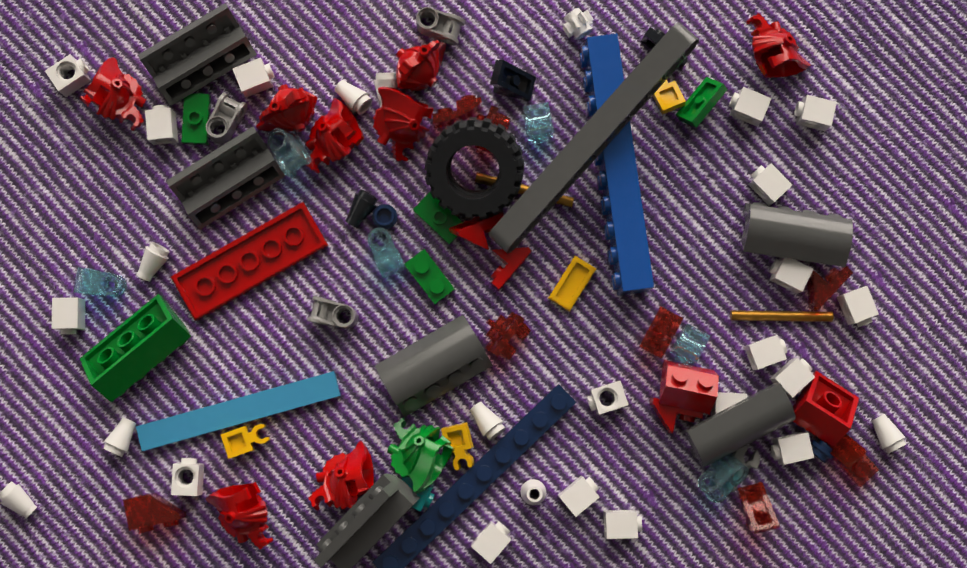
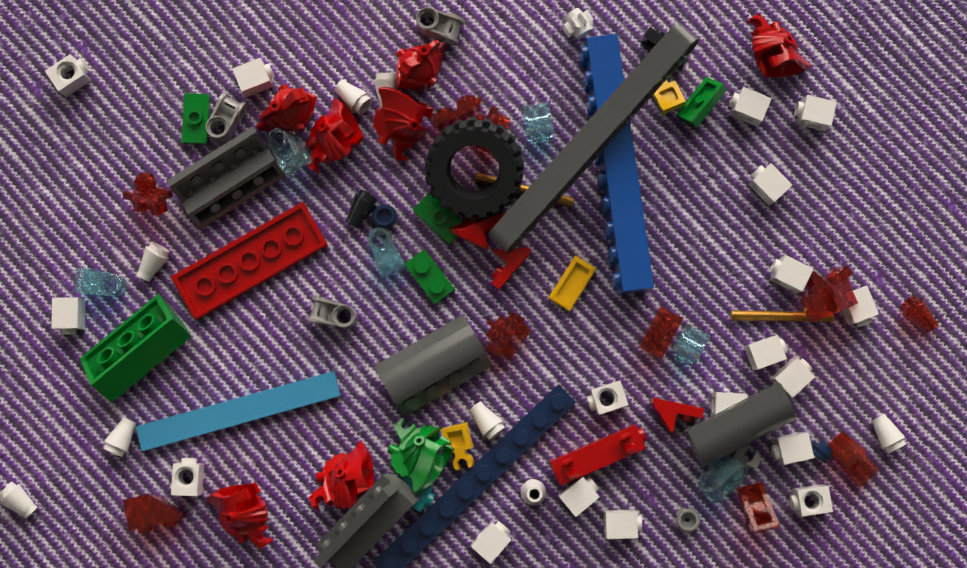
red helmet [80,57,147,131] -> none
dark grey brick [138,3,257,106] -> none
white brick [145,105,179,145] -> none
yellow plate [220,424,270,459] -> none
black slope [490,60,536,101] -> none
red slope [659,360,719,414] -> none
dark grey brick [741,202,853,267] -> none
red slope [793,371,859,447] -> none
none -> clear red hips [122,172,173,216]
none -> red brick [549,424,647,486]
none -> light grey plate [675,507,700,533]
none -> white brick [790,484,833,517]
none -> clear red slope [799,280,858,323]
none -> clear red cone [900,295,939,333]

